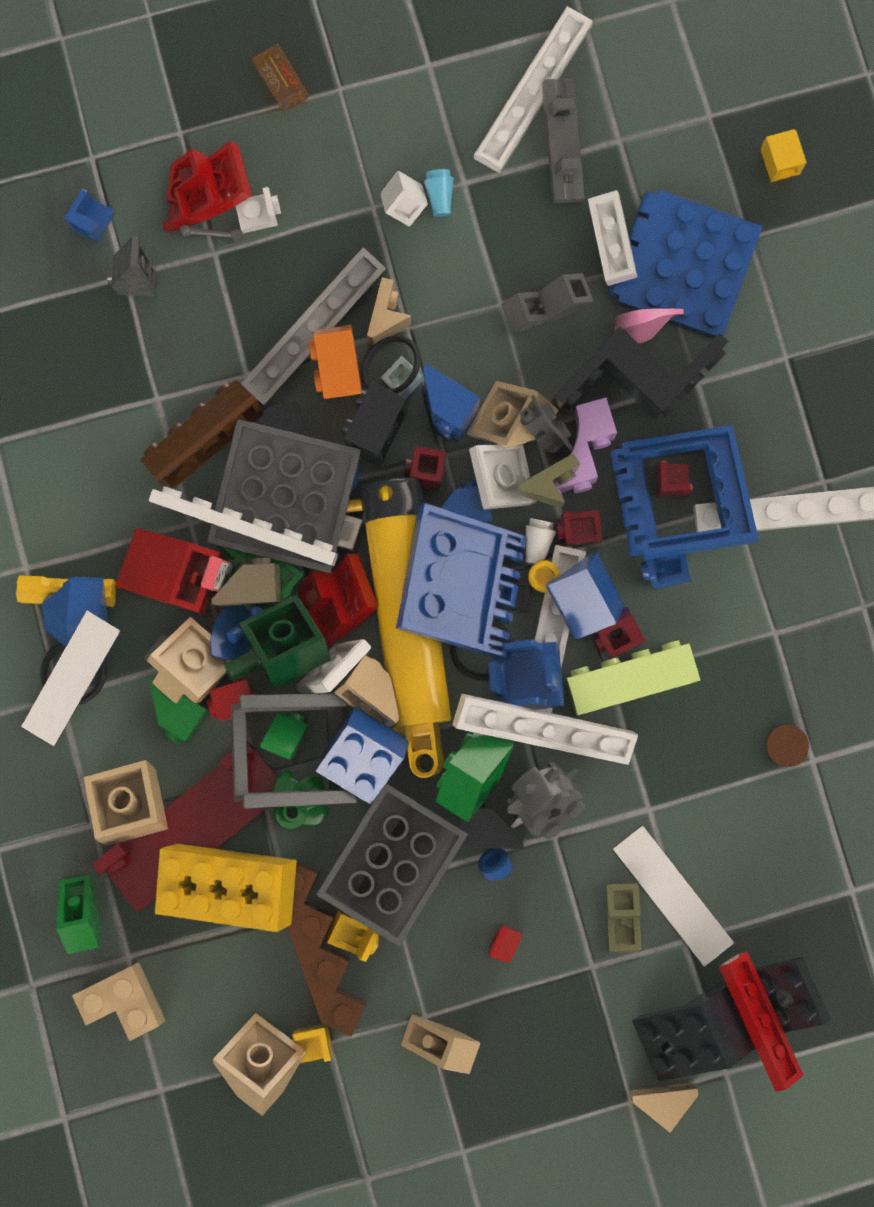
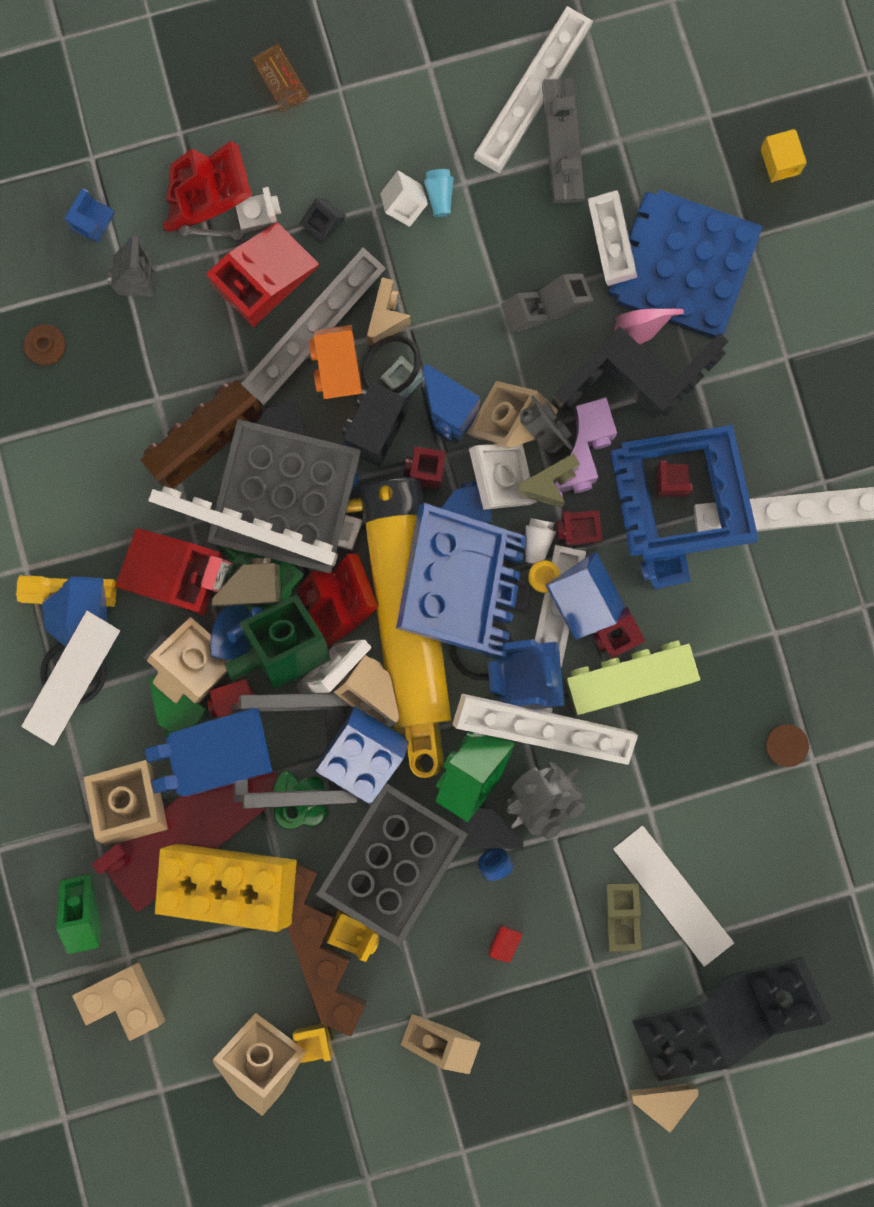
green slope [260,711,310,761] -> none
red plate [719,952,804,1092] -> none
none -> reddish brown piece [24,324,66,366]
none -> blue tile [145,708,272,797]
none -> slope [206,222,320,328]
none -> black slope [300,198,346,243]

